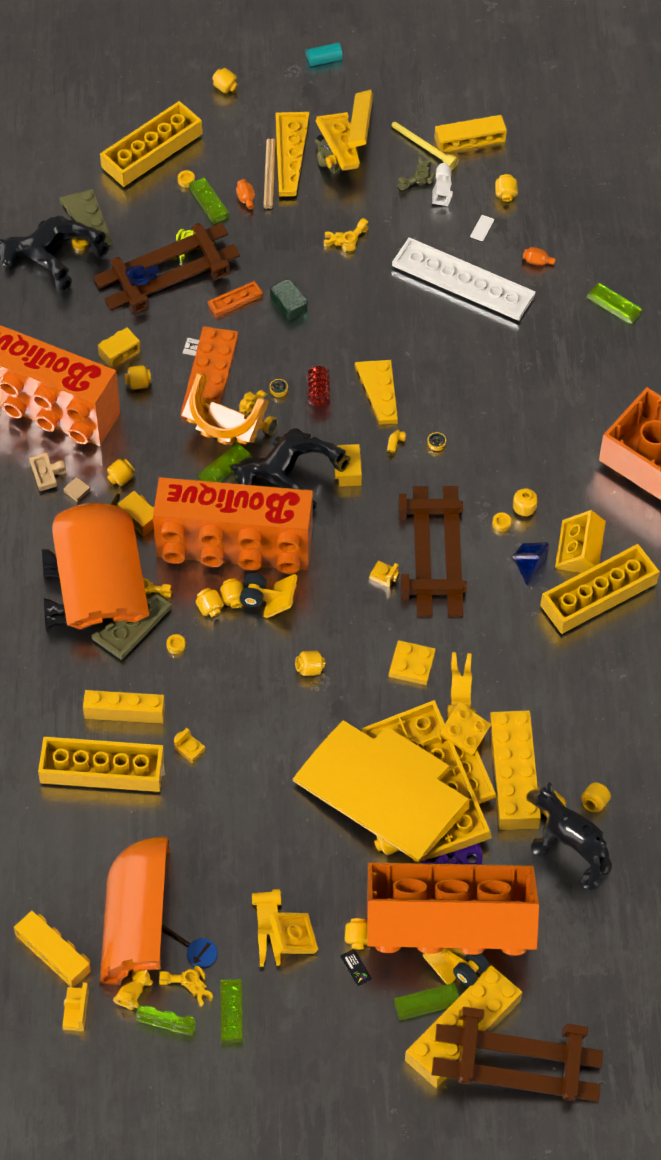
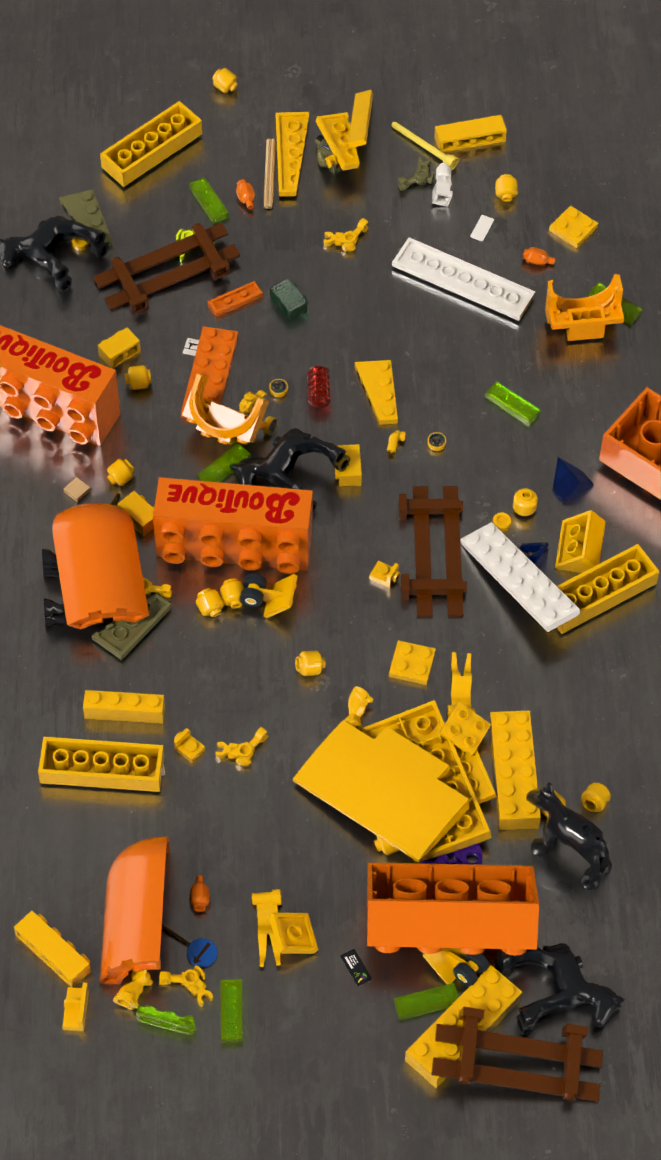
tan plate [29,453,67,492] -> none
clear blue plate [125,265,160,286] -> none
yellow tile [166,634,186,654] -> none
yellow tile [178,170,195,188] -> none
teal brick [306,42,343,67] -> none
yellow head [345,918,367,950] -> none
none -> orange plant [189,875,210,912]
none -> yellow piece [215,727,268,766]
none -> yellow animal [344,686,374,731]
none -> white plate [460,522,580,632]
none -> clear neon green plate [485,382,540,426]
none -> black animal [494,943,625,1035]
none -> light orange piece [545,274,624,341]
none -> yellow plate [549,205,598,248]
none -> clear blue slope [552,457,594,503]

